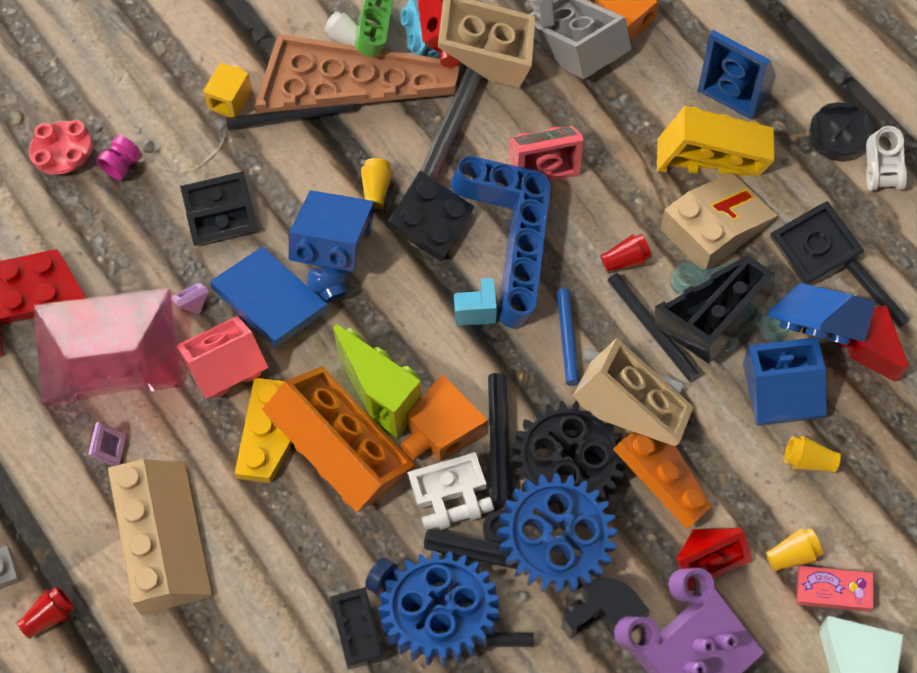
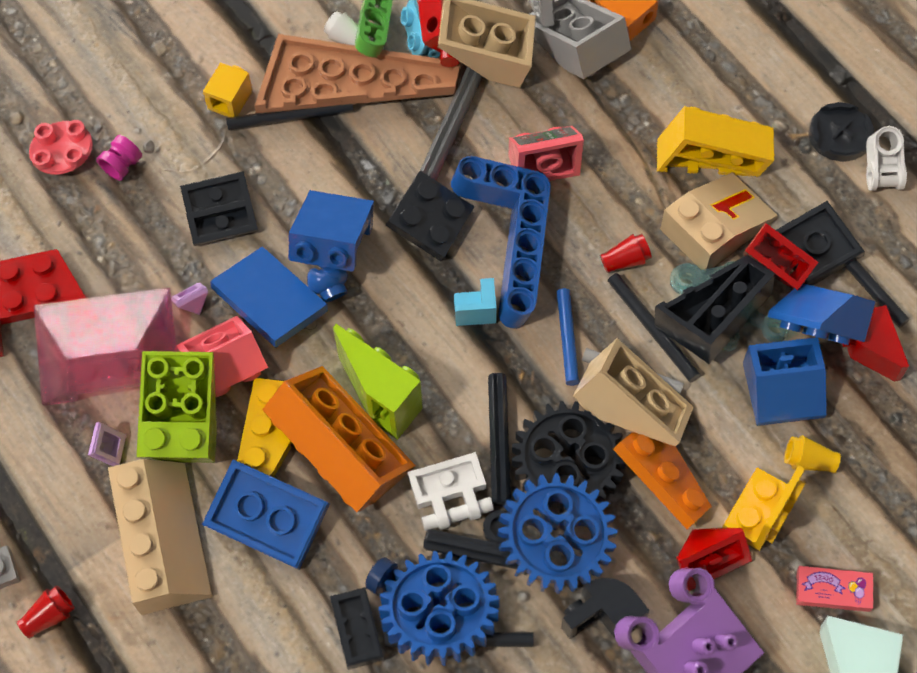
yellow cone [361,158,393,209] -> none
orange torso [401,374,488,461] -> none
blue slope [697,30,776,120] -> none
yellow cone [765,528,823,572] -> none
none -> lime slope [136,351,217,463]
none -> blue tile [202,460,330,570]
none -> yellow bracket [722,465,806,551]
none -> red torso [743,223,819,290]

